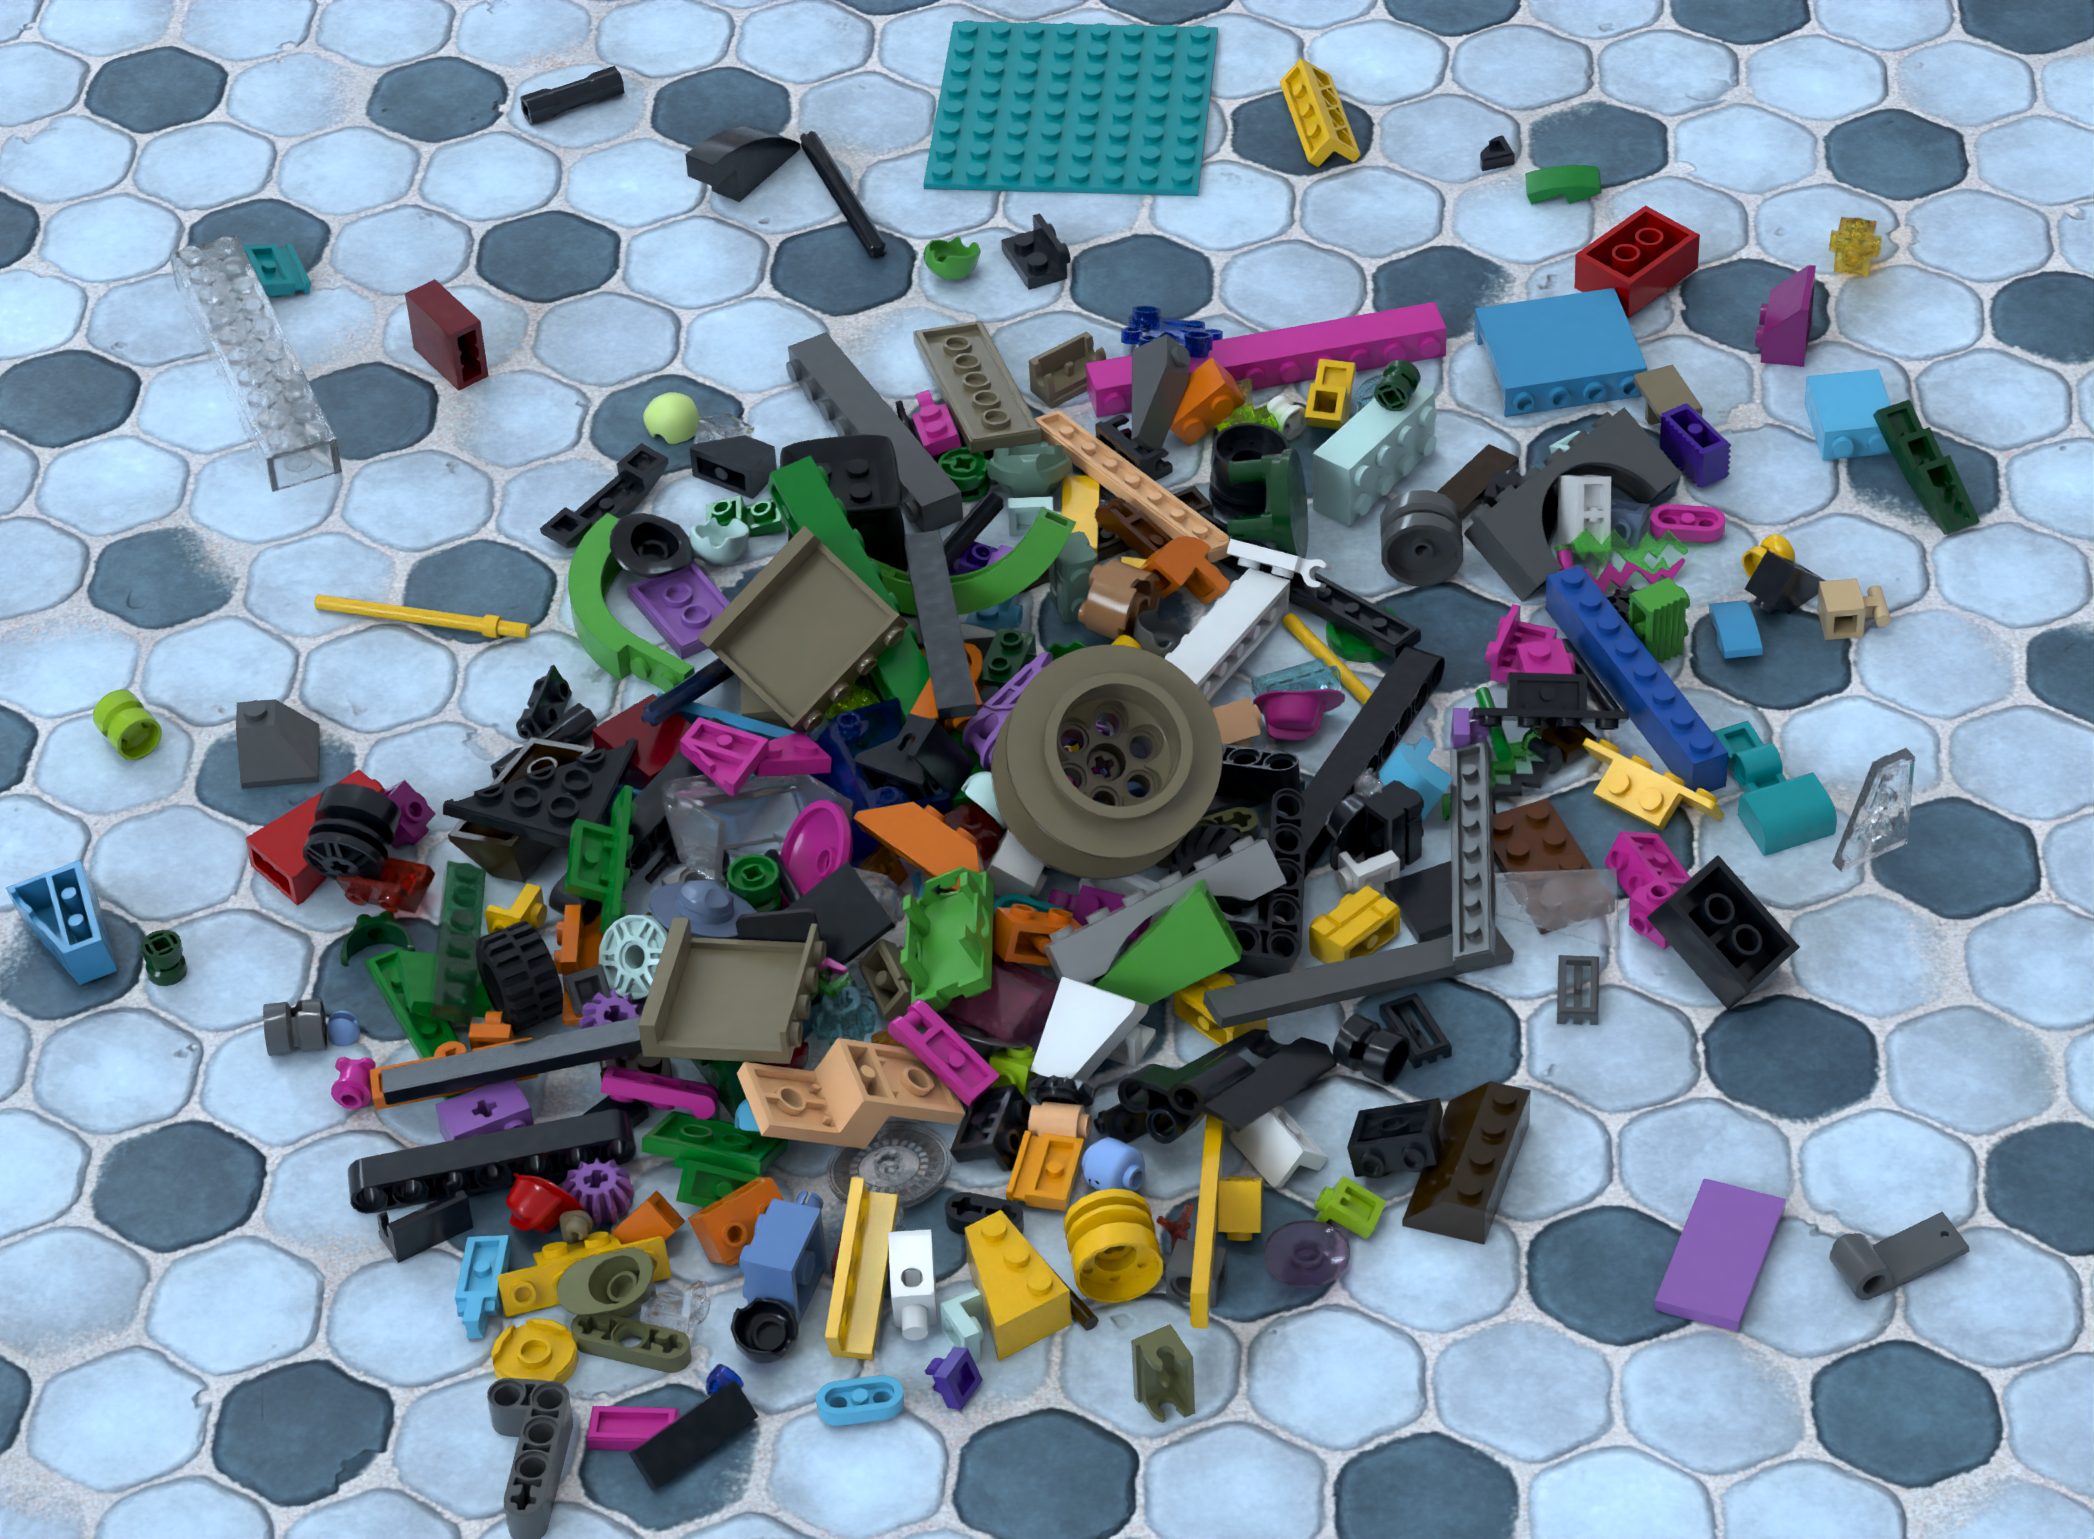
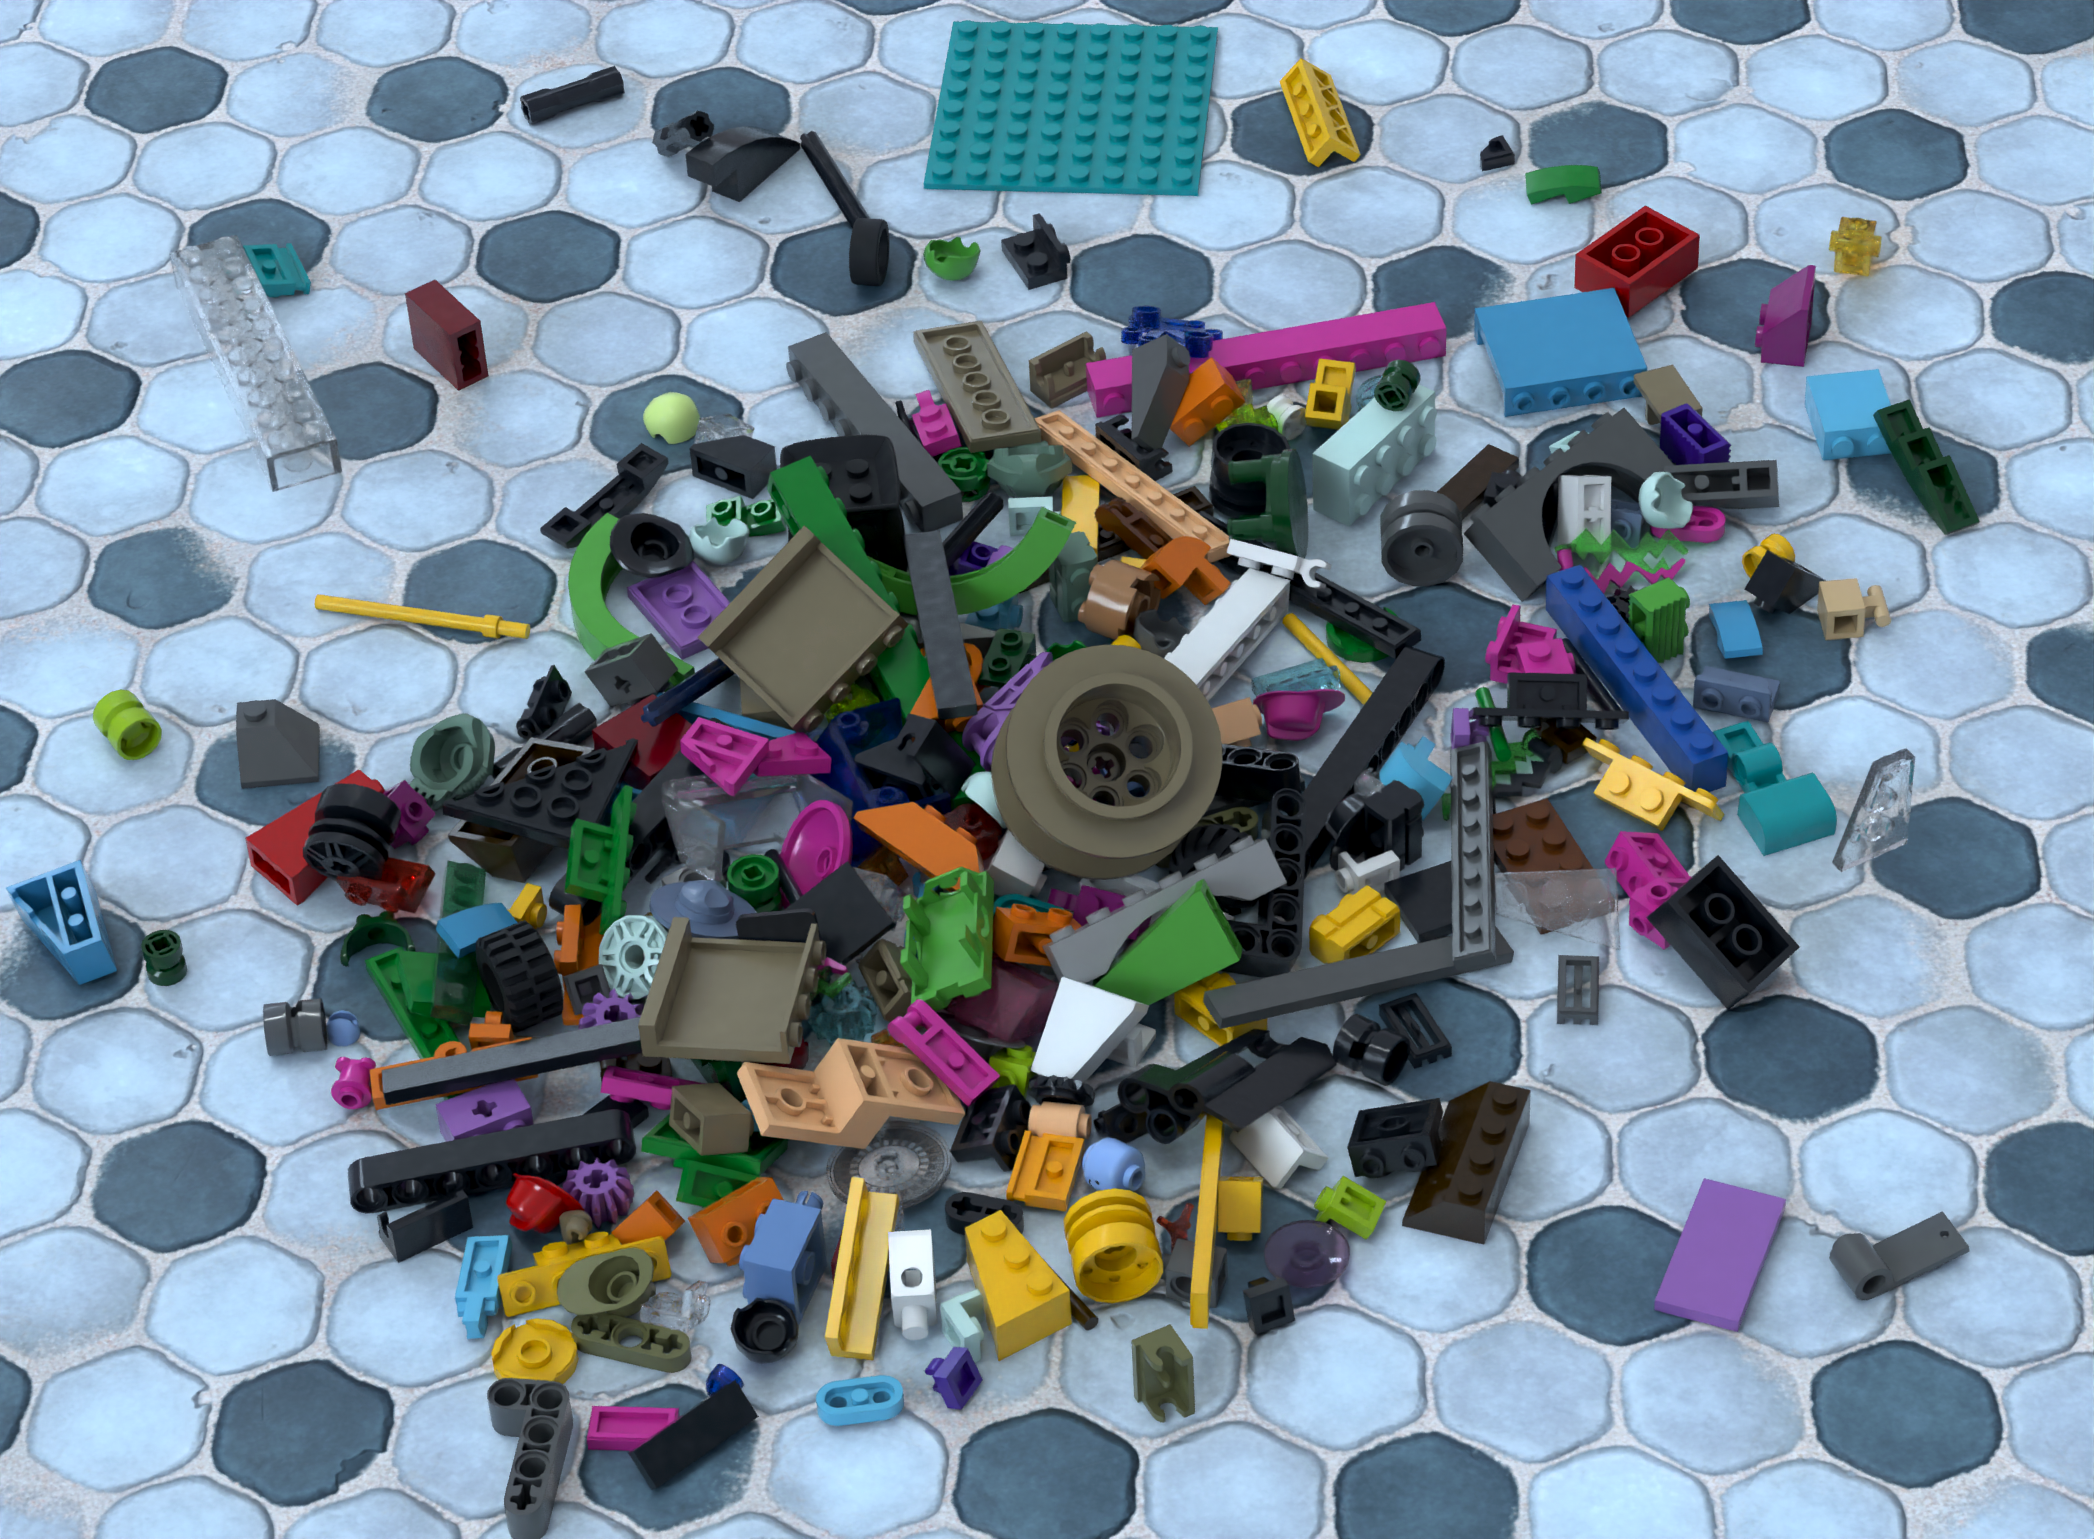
none -> sand green helmet [410,713,495,811]
none -> dark azure slope [436,903,518,959]
none -> dark grey brick [584,633,678,707]
none -> black axle [652,110,714,157]
none -> dark tan brick [669,1083,754,1156]
none -> black tyre [849,218,889,286]
none -> black tile [1243,1277,1295,1334]
none -> light aqua hair [1638,472,1693,529]
none -> dark grey slope [1664,460,1779,509]
none -> sand blue bracket [1693,666,1780,722]

